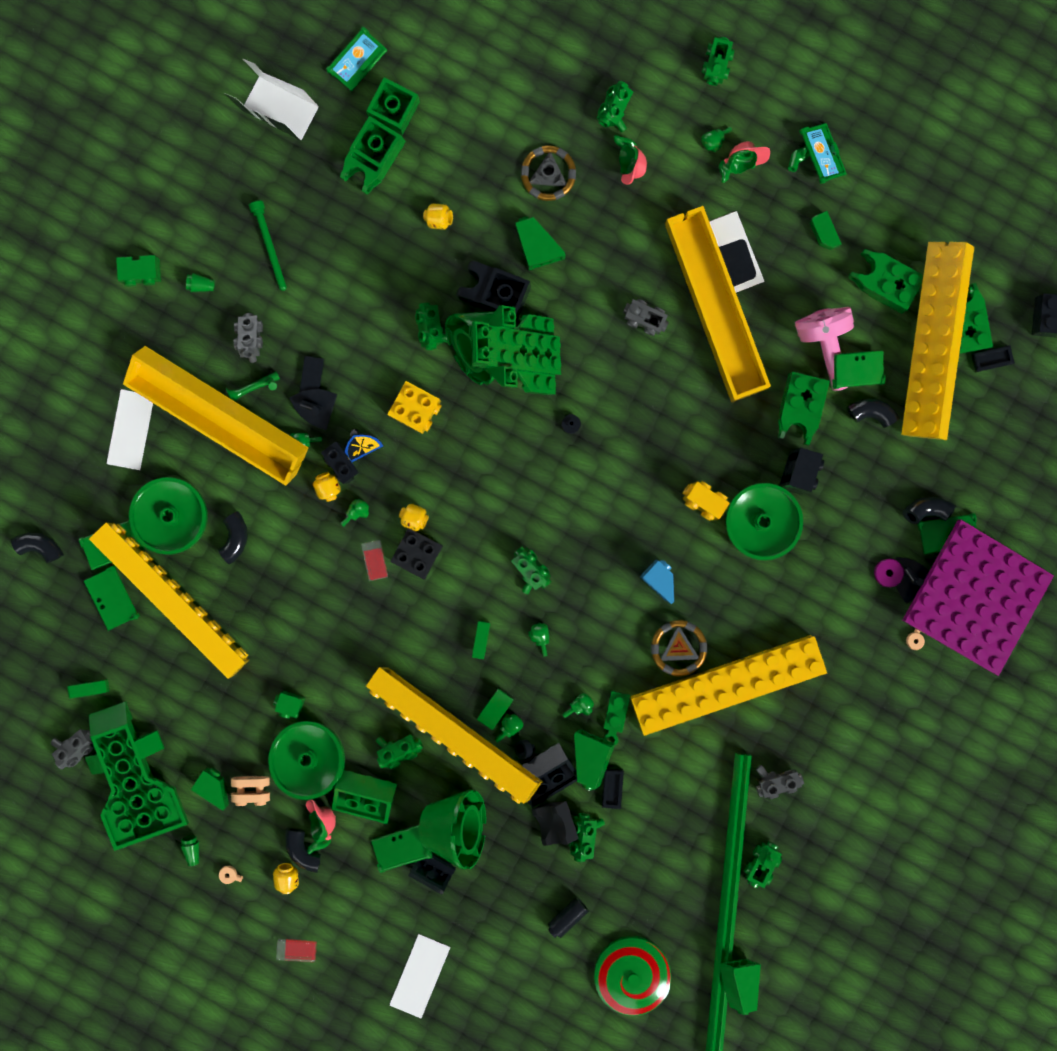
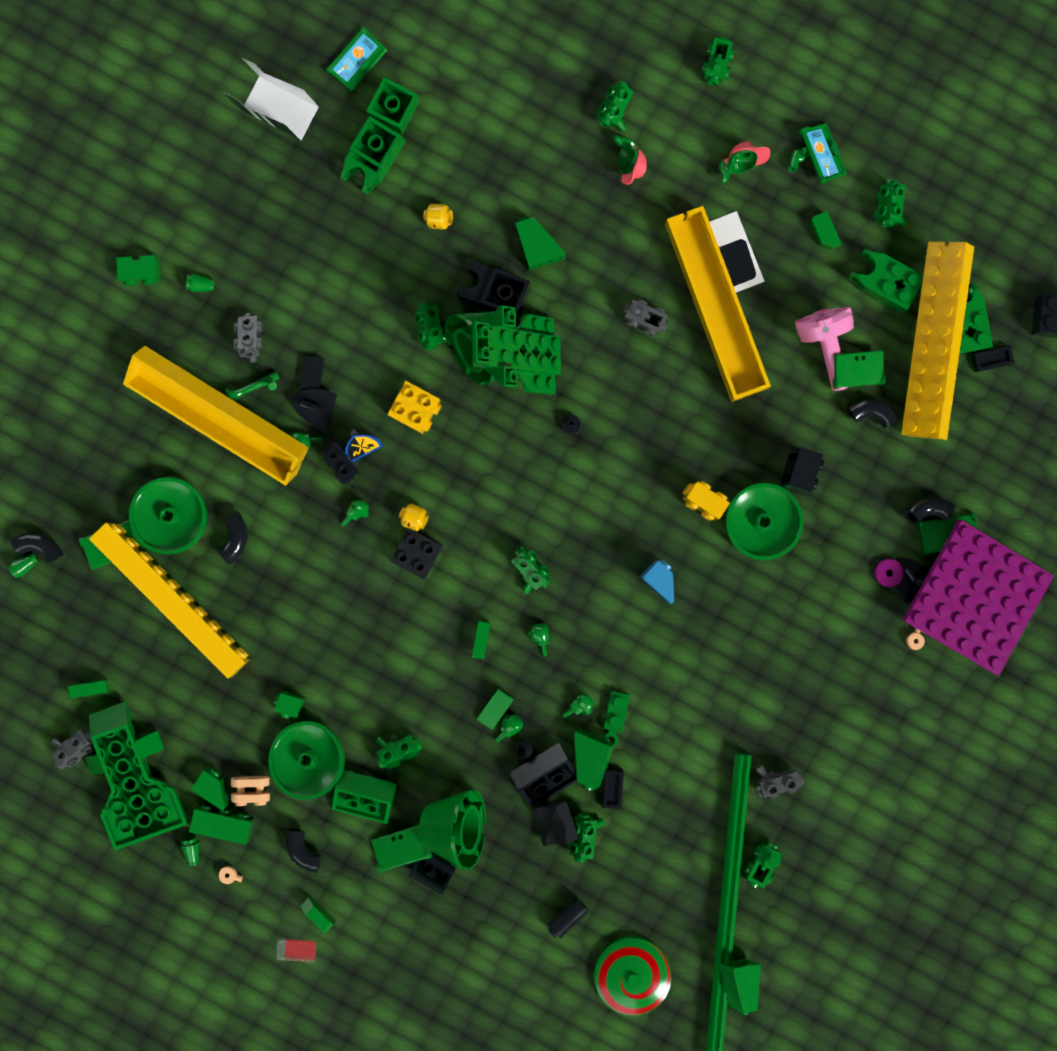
green door [84,565,140,631] -> none
white sticker [107,389,153,470] -> none
green piece [248,200,287,291] -> none
yellow head [273,863,299,894] -> none
hair [306,799,336,854] -> none
yellow head [313,472,341,502] -> none
clear tile [361,540,388,581] -> none
yellow piece [366,667,543,804] -> none
white sticker [390,934,450,1018] -> none
dark grey piece [521,146,576,201] -> none
yellow brick [630,635,827,736] -> none
piece [651,620,707,676] -> none
green piece [701,127,732,152] -> none
green brick [778,372,830,446] -> none
none -> green cone [7,552,39,579]
none -> green brick [189,804,255,845]
none -> green piece [300,895,336,933]
none -> green brick [875,179,907,228]

